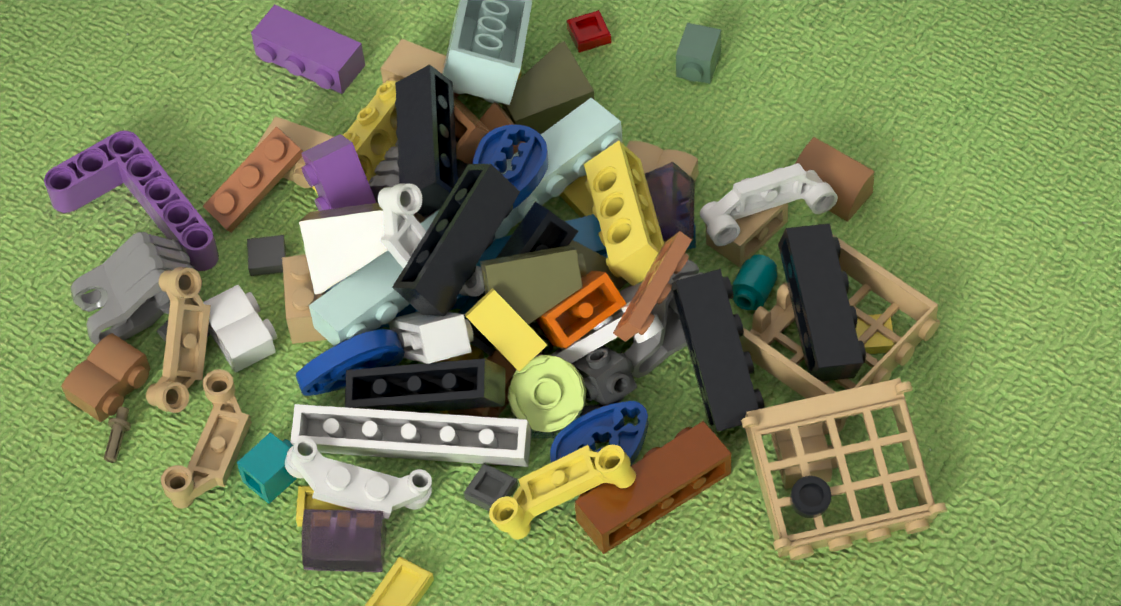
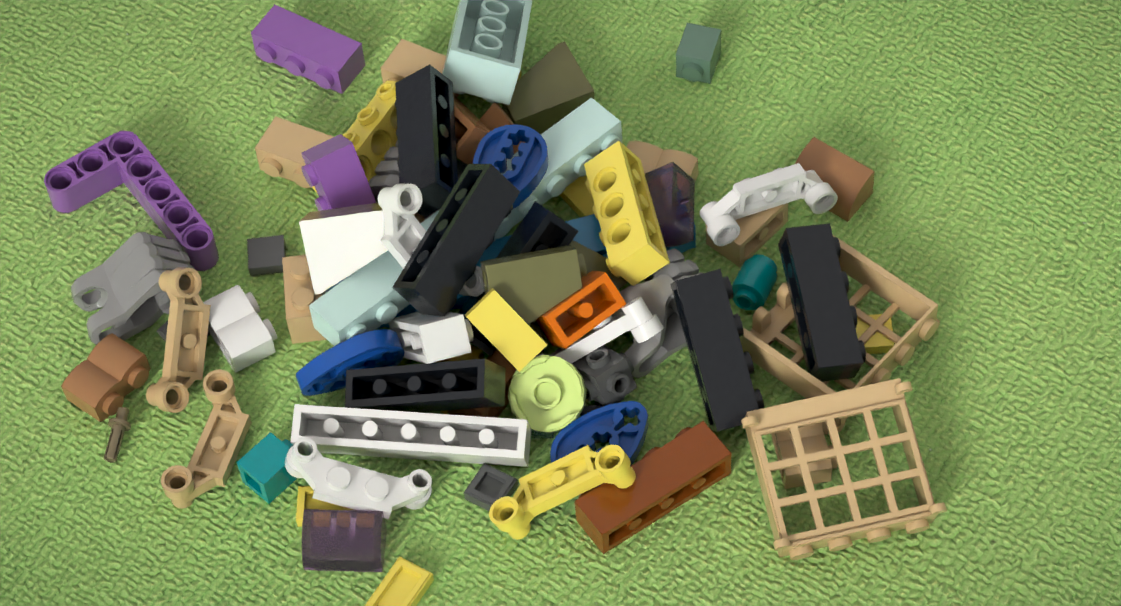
nougat plate [203,126,304,233] -> none
red tile [566,10,611,53] -> none
nougat plate [613,231,692,342] -> none
black tile [790,476,832,518] -> none

